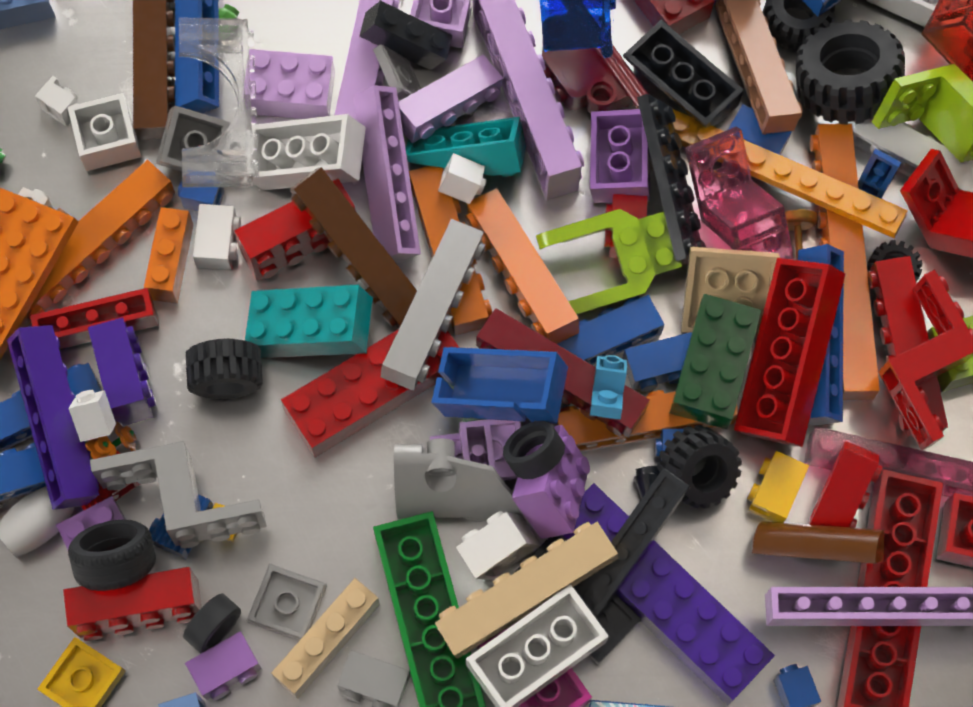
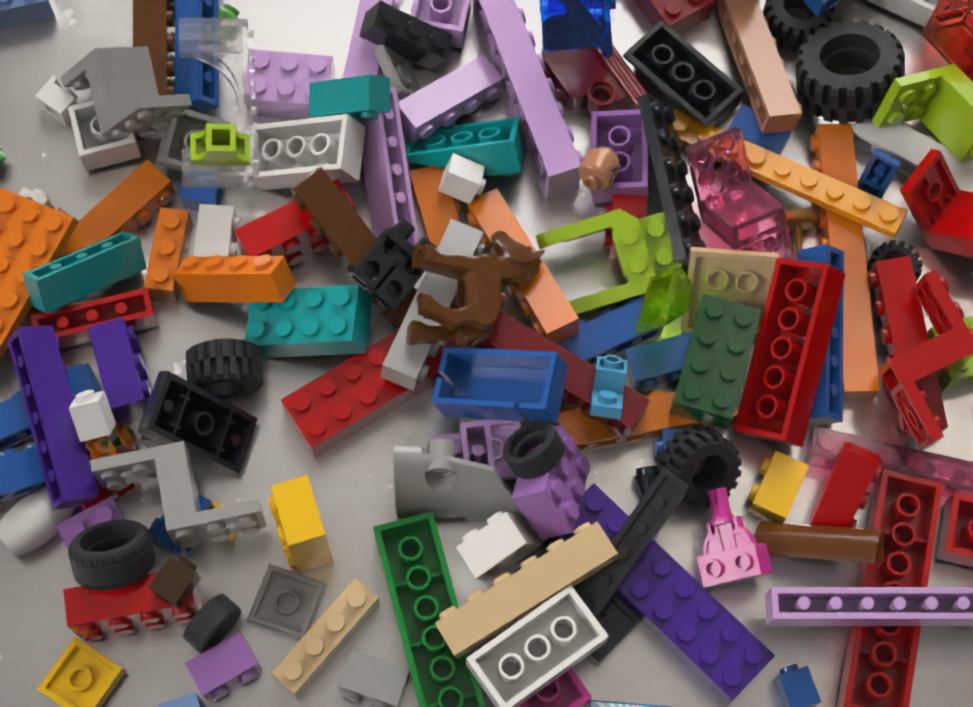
none -> teal brick [22,231,147,313]
none -> light grey bracket [61,46,192,138]
none -> black brick [138,371,258,474]
none -> dark brown brick [148,556,201,611]
none -> orange brick [173,255,296,303]
none -> lime brick [190,123,250,166]
none -> yellow brick [267,475,334,574]
none -> teal brick [309,74,390,121]
none -> black hips [346,219,436,310]
none -> reddish brown animal [406,231,545,348]
none -> nougat head [578,146,621,190]
none -> clear neon green slope [635,267,694,333]
none -> brick [697,487,773,587]

